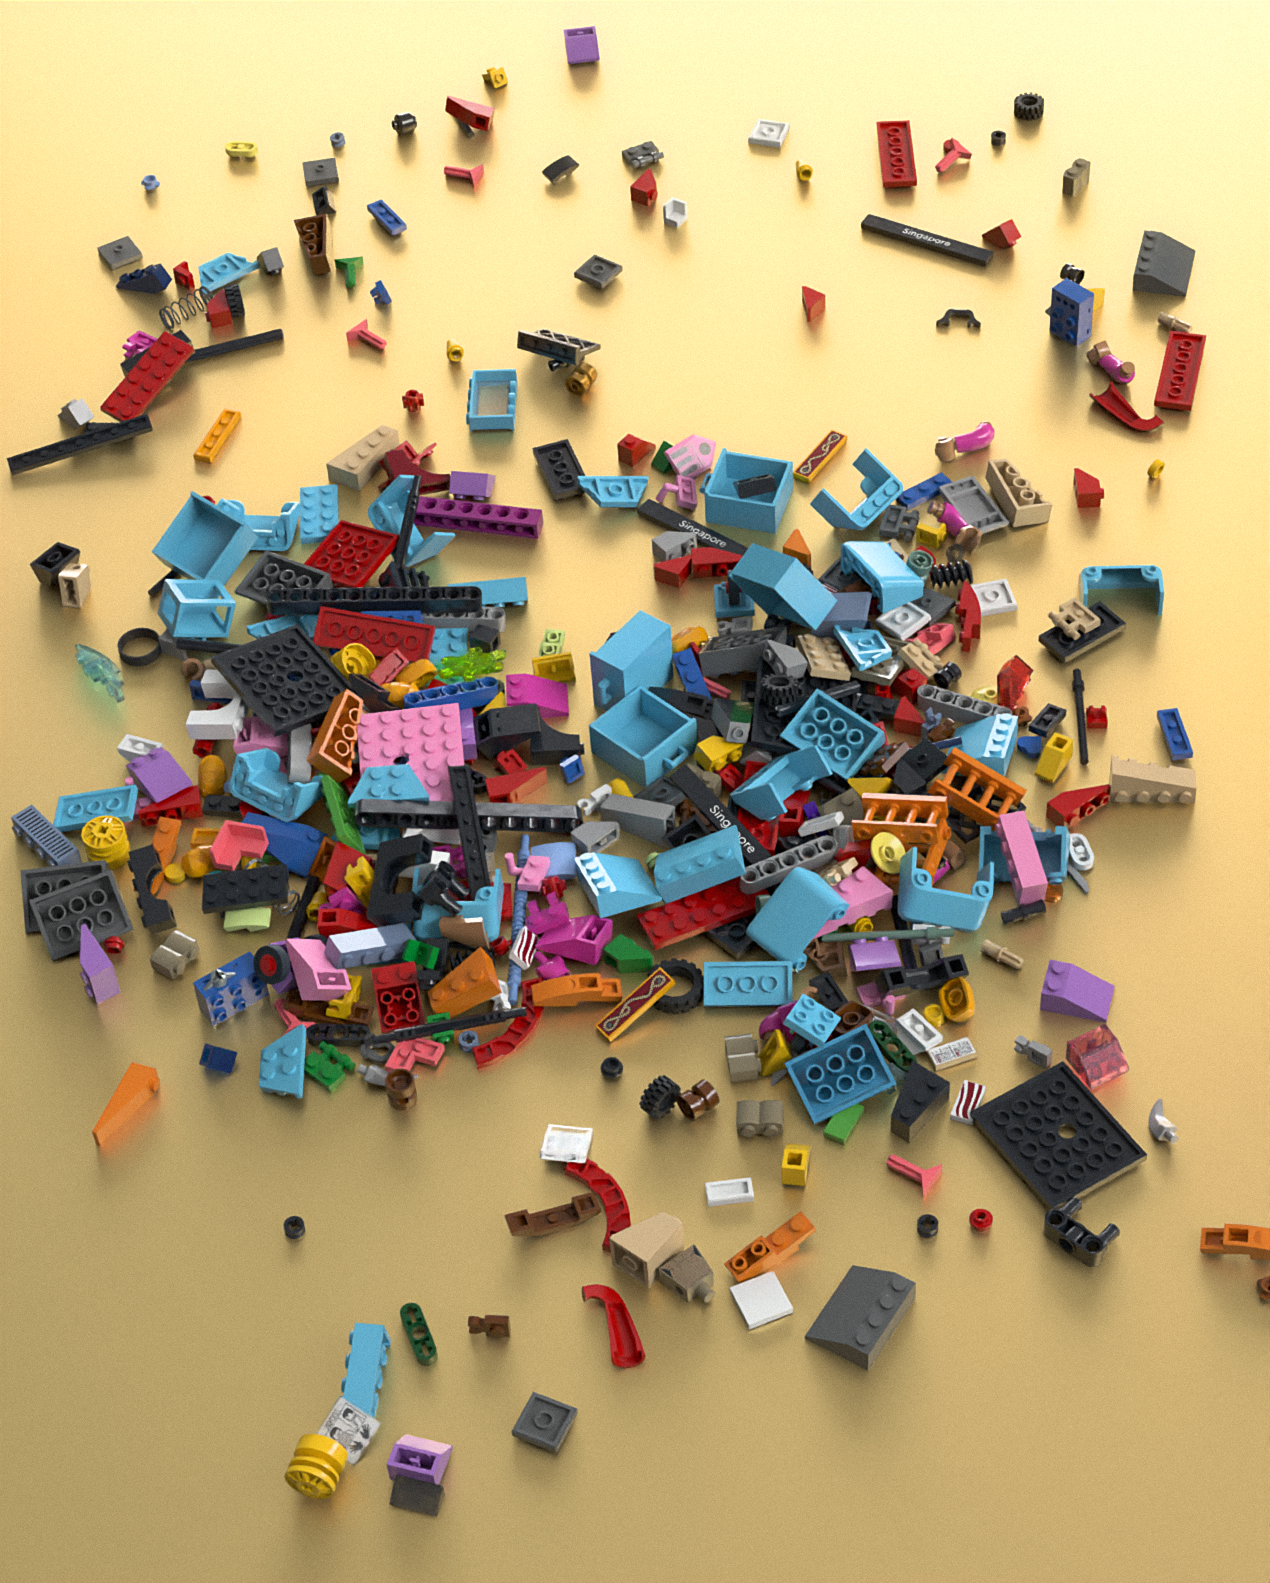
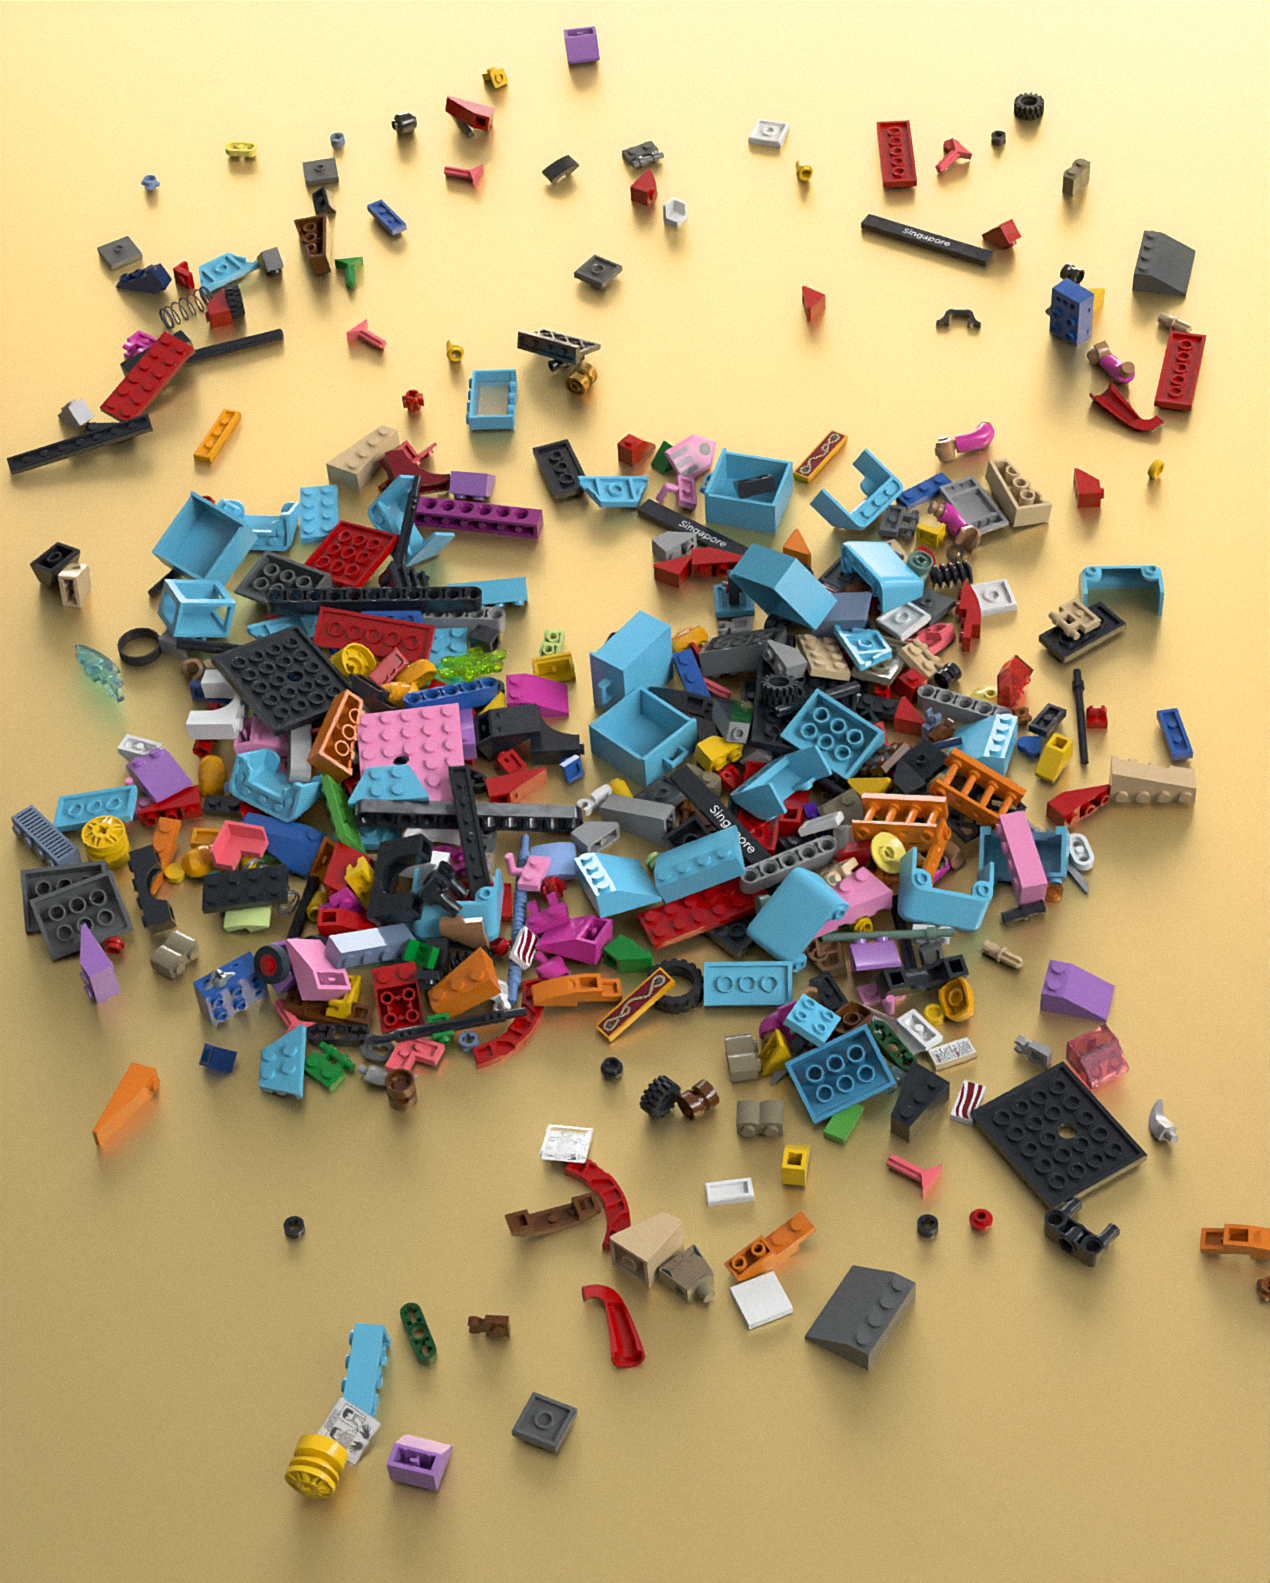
blue tile [370,280,393,305] -> none
clear smoke slope [389,1475,445,1517] -> none

